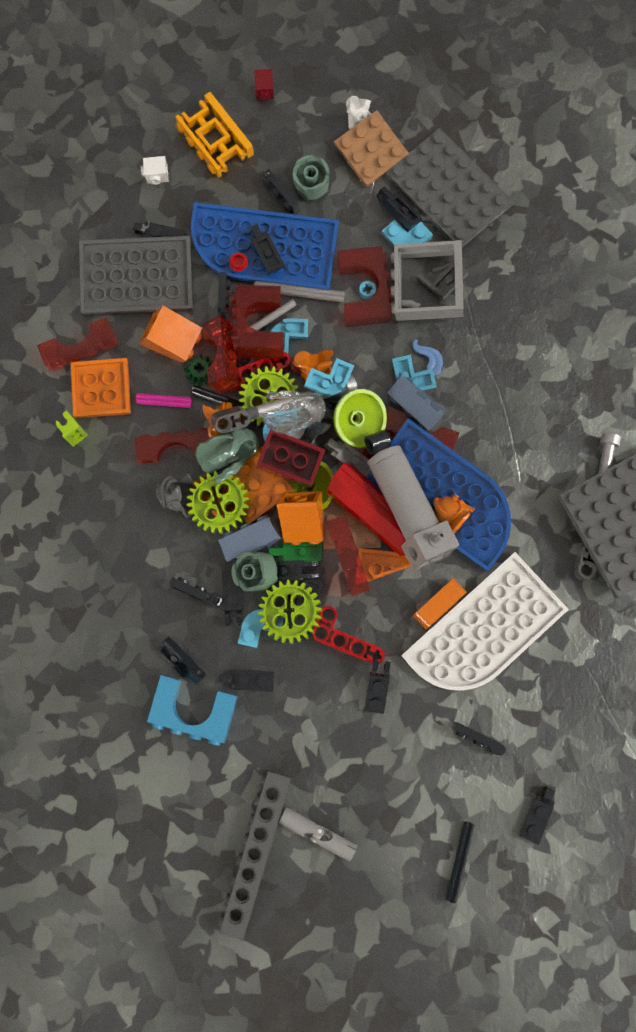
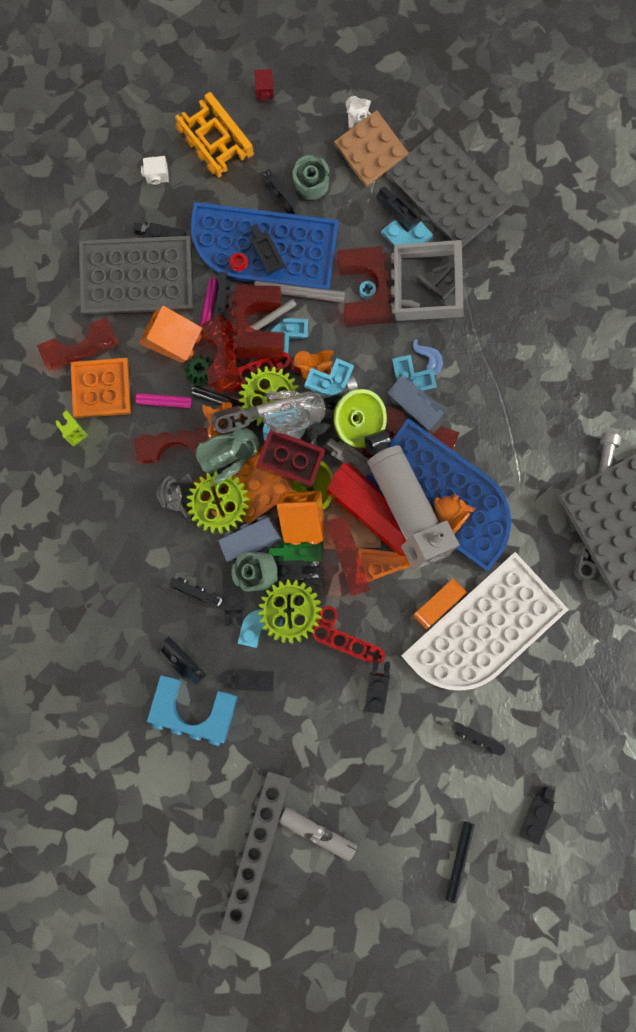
none -> dark pink axle [199,278,219,332]

